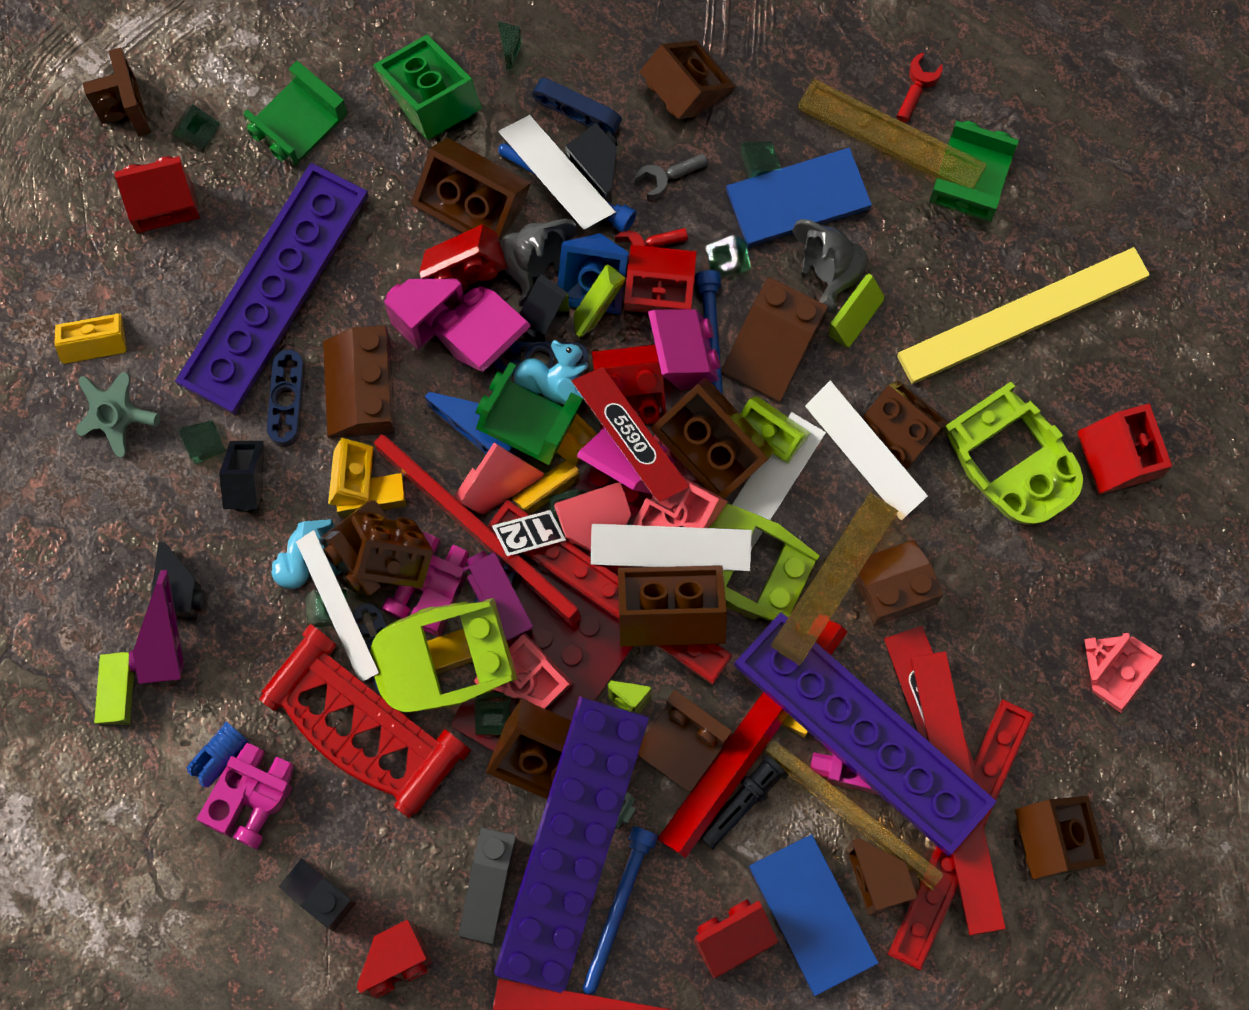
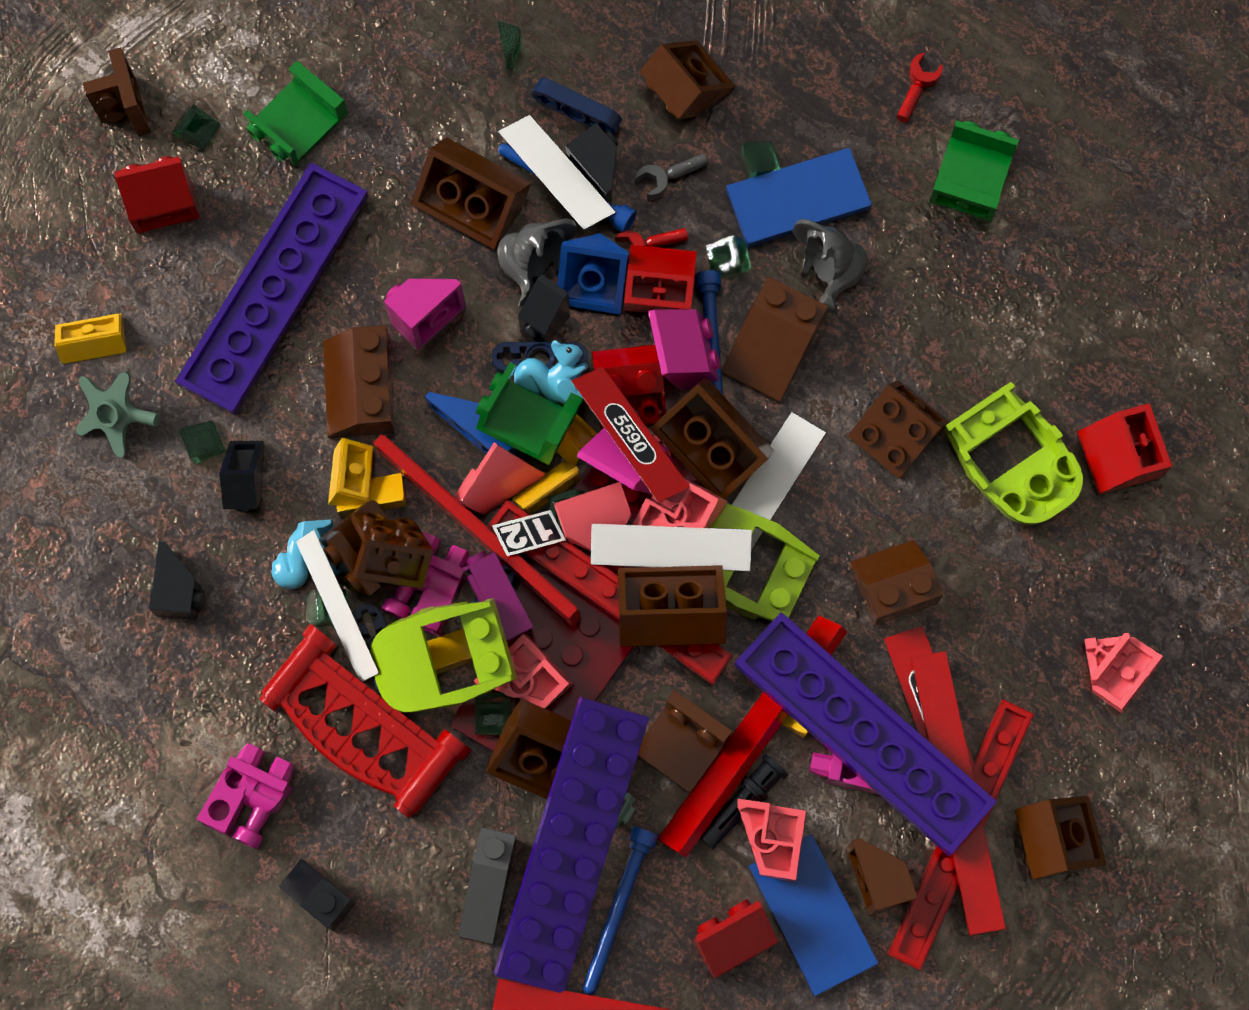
lime slope [94,652,134,725] -> none
magenta slope [129,570,185,684] -> none
blue hinge [186,722,250,787] -> none
dark blue beam [267,350,305,447] -> none
red slope [356,919,433,999] -> none
green slope [373,34,482,140] -> none
red slope [419,224,507,292] -> none
dark pink slope [432,286,531,372] -> none
lime slope [574,265,626,337] -> none
lime slope [608,681,652,714] -> none
lime slope [740,396,811,464] -> none
clear yellow tile [765,741,943,890] -> none
clear yellow tile [770,492,898,665] -> none
clear yellow tile [798,79,987,189] -> none
white sticker [805,381,928,521] -> none
lime slope [828,274,884,348] -> none
light yellow tile [897,247,1150,385] -> none
none -> coral slope [737,799,806,883]

